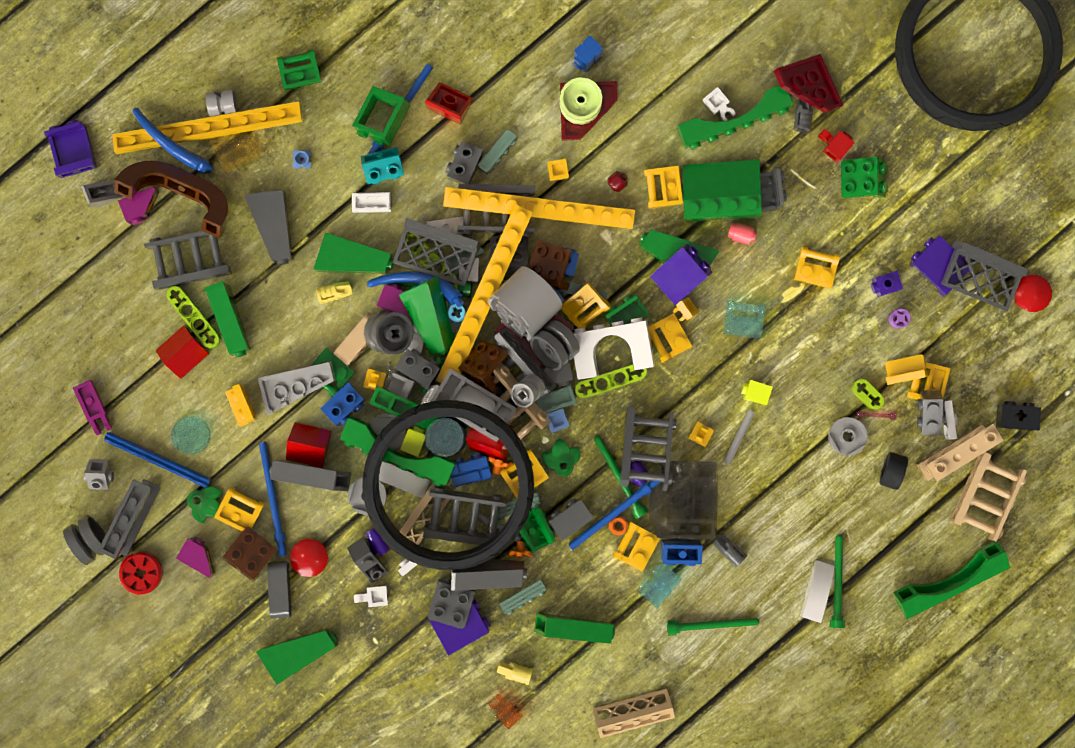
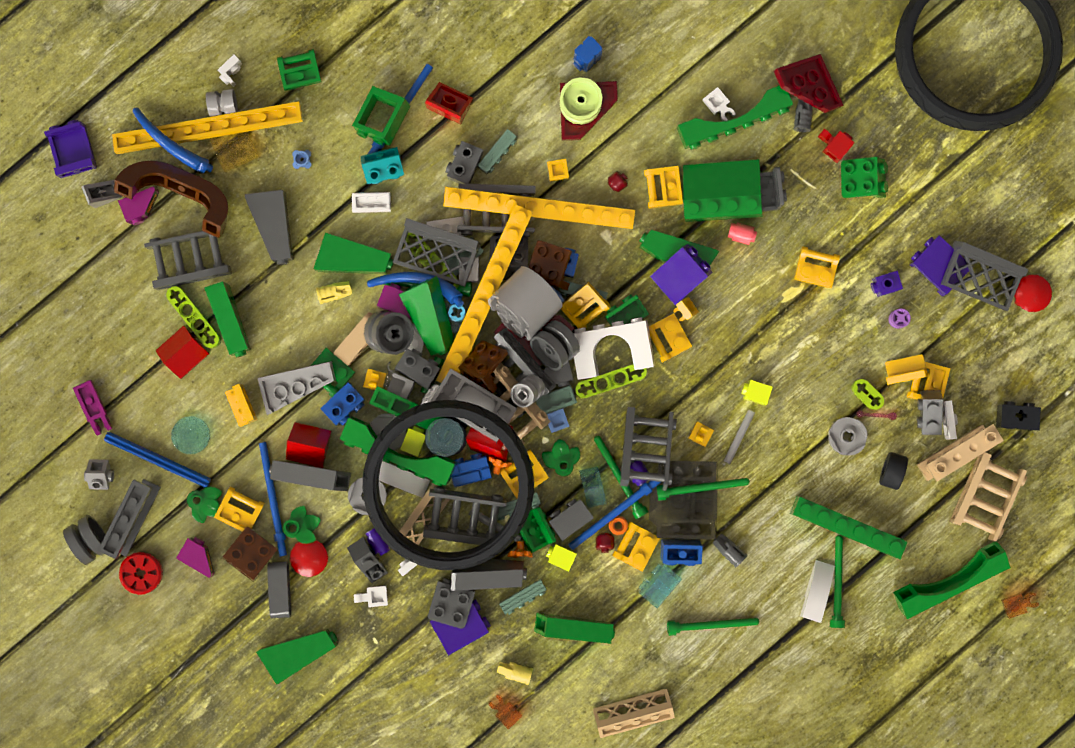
clear light blue plate [723,300,766,339] -> none
none -> white bracket [218,55,242,87]
none -> green plate [283,506,321,544]
none -> neon yellow brick [546,543,577,572]
none -> clear light blue slope [579,466,606,508]
none -> dark red piece [595,533,614,553]
none -> green piece [656,478,750,501]
none -> green arch [789,496,908,560]
none -> clear orange plate [1001,592,1039,619]

